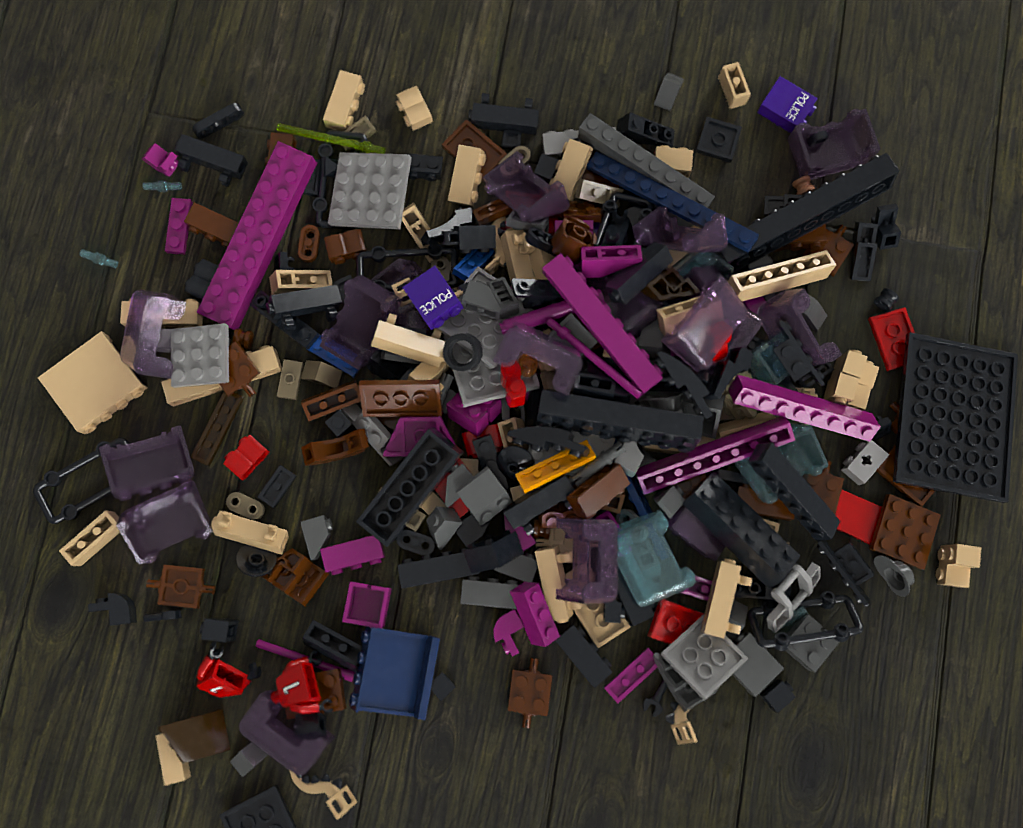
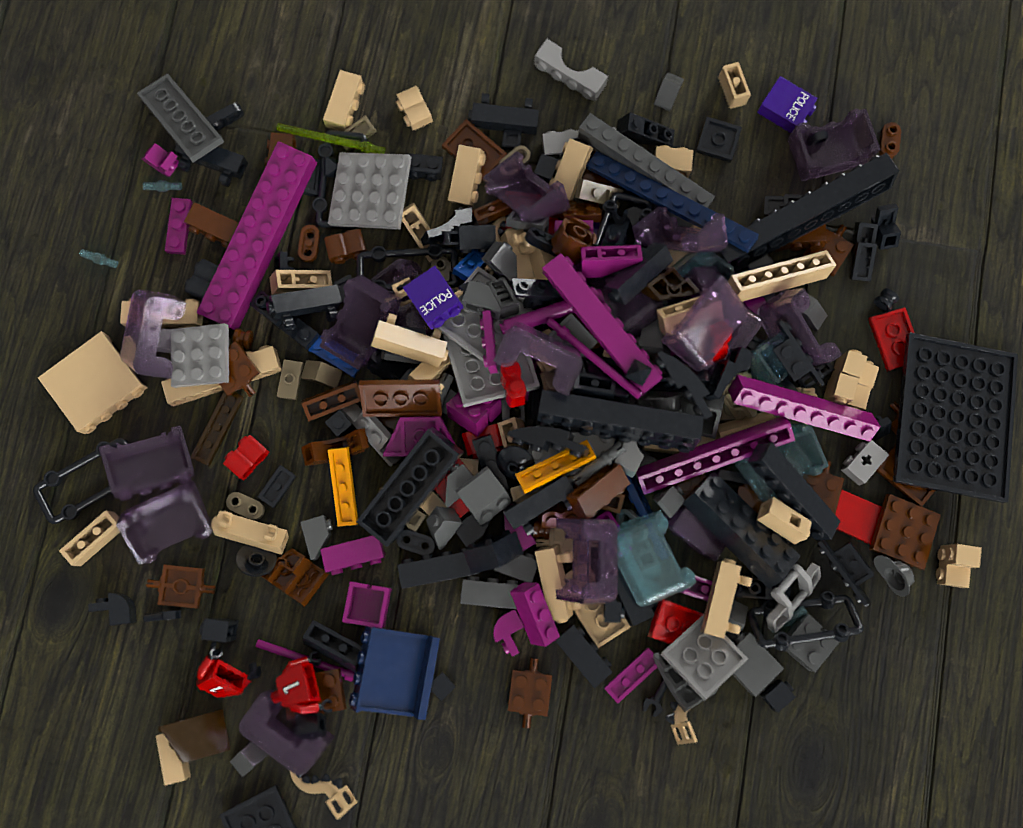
black tyre [443,333,483,371] -> none
clear orange wheel [518,353,538,377] -> none
nougat wheel [792,175,815,195] -> none
none -> dark grey plate [137,74,224,162]
none -> light orange plate [328,447,358,527]
none -> magenta plate [480,310,498,374]
none -> dark grey slope [482,241,517,285]
none -> light grey arch [534,39,608,102]
none -> black slope [625,359,652,387]
none -> tan brick [757,497,811,544]
none -> reddish brown plate [879,122,901,159]

